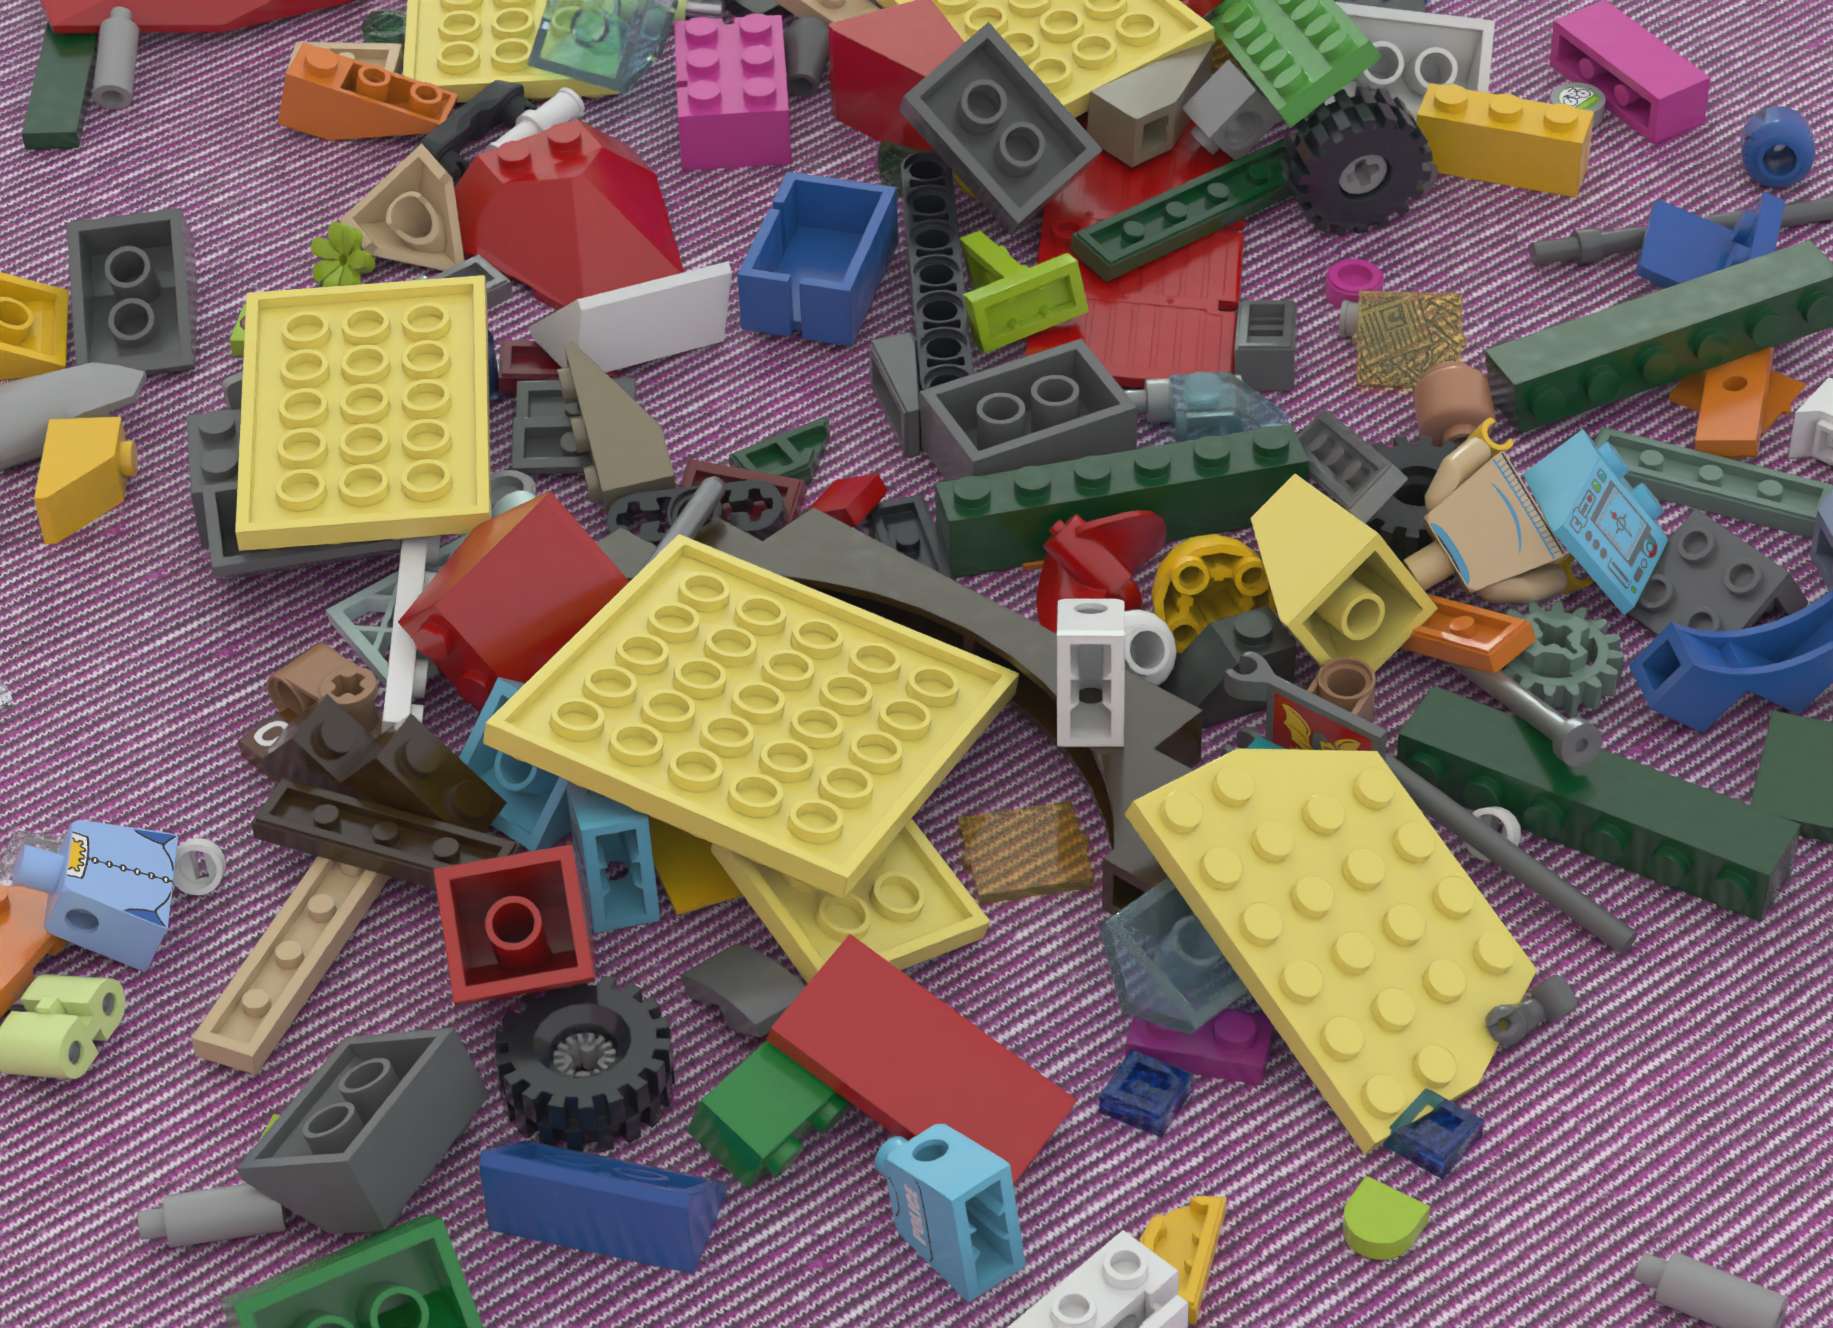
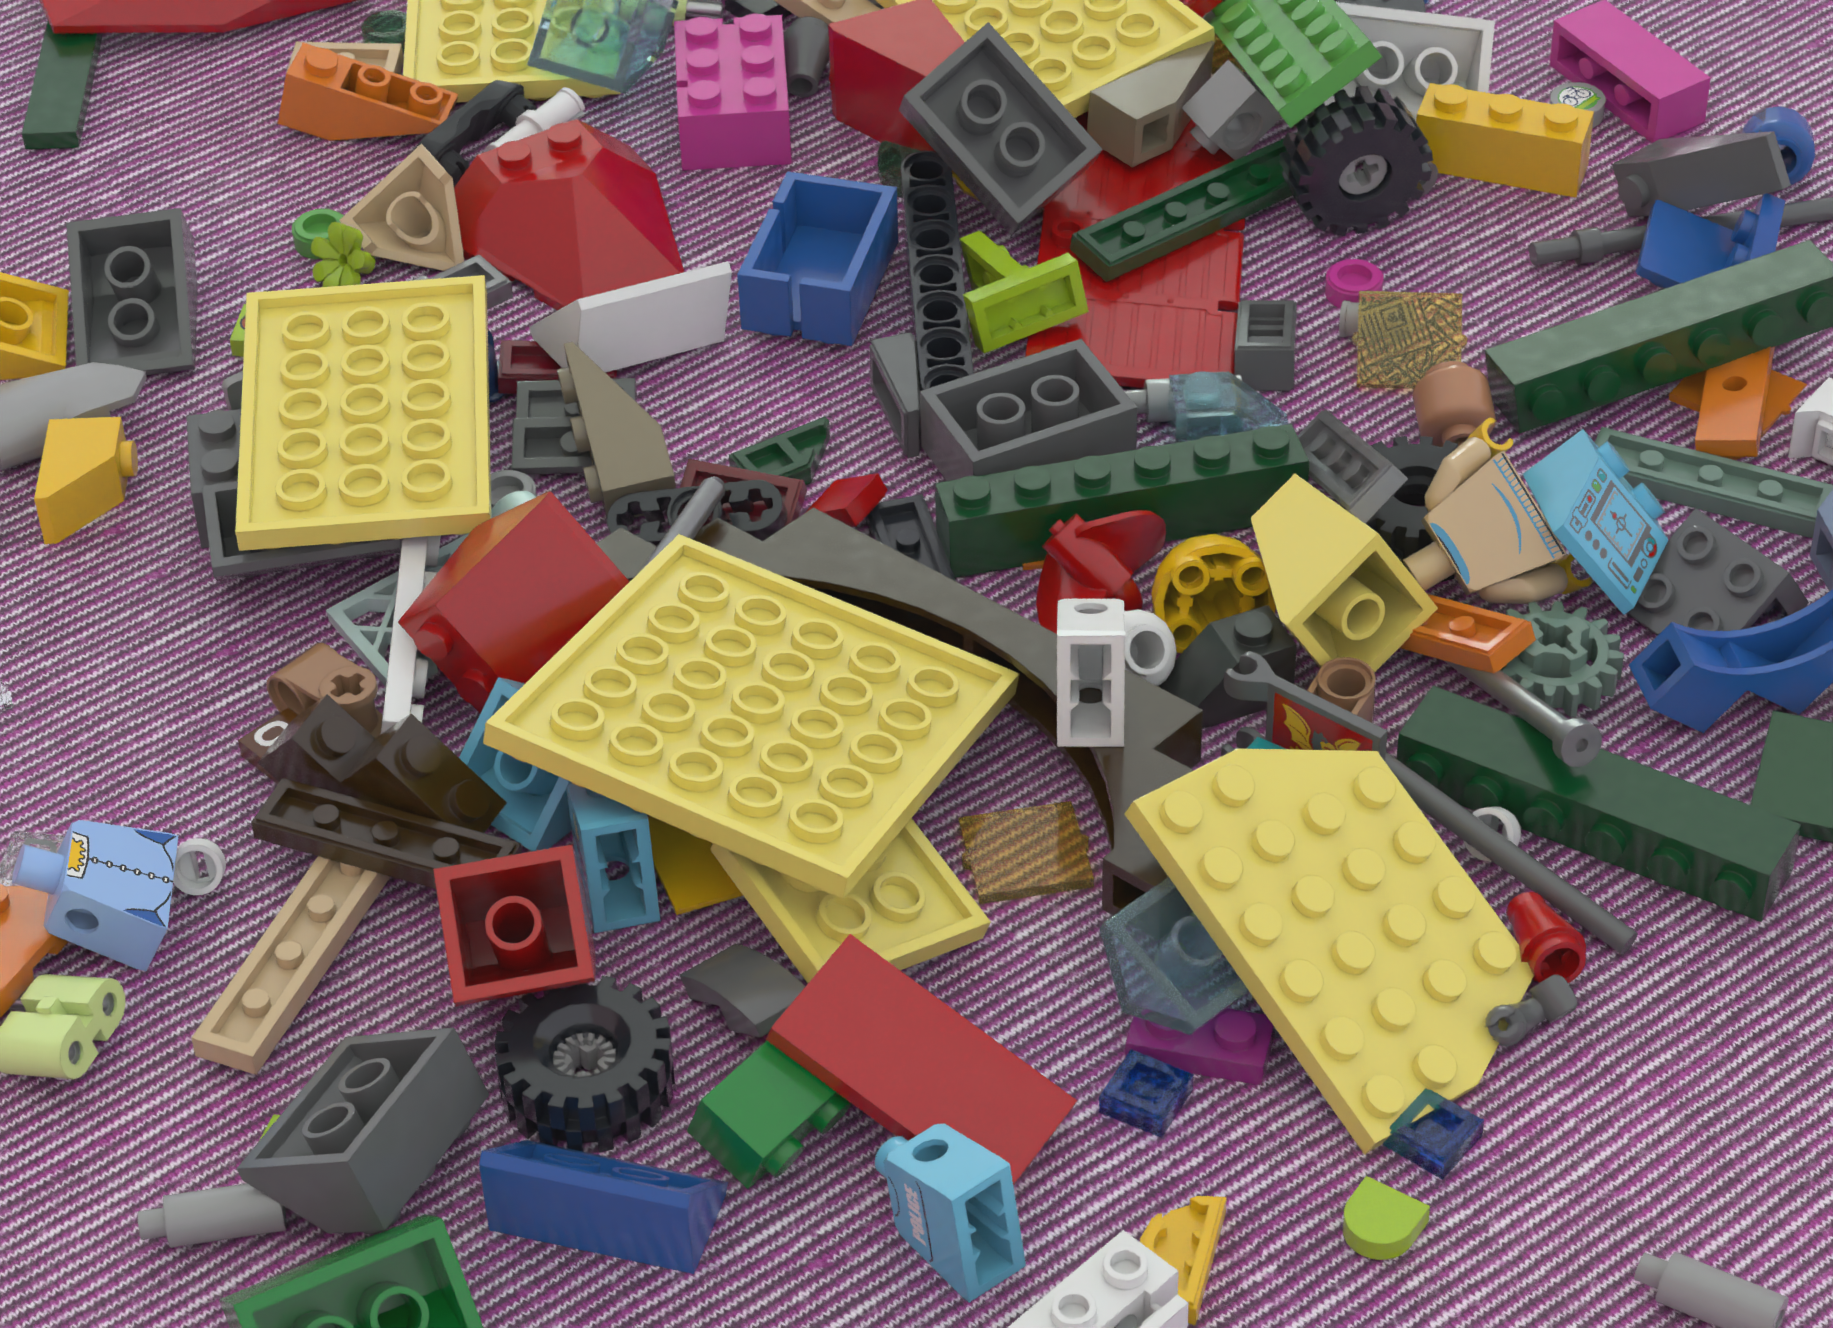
light grey cylinder [92,7,139,109] -> none
none -> bright green tile [292,209,344,259]
none -> red cone [1506,892,1586,983]
none -> dark grey slope [1612,131,1791,217]

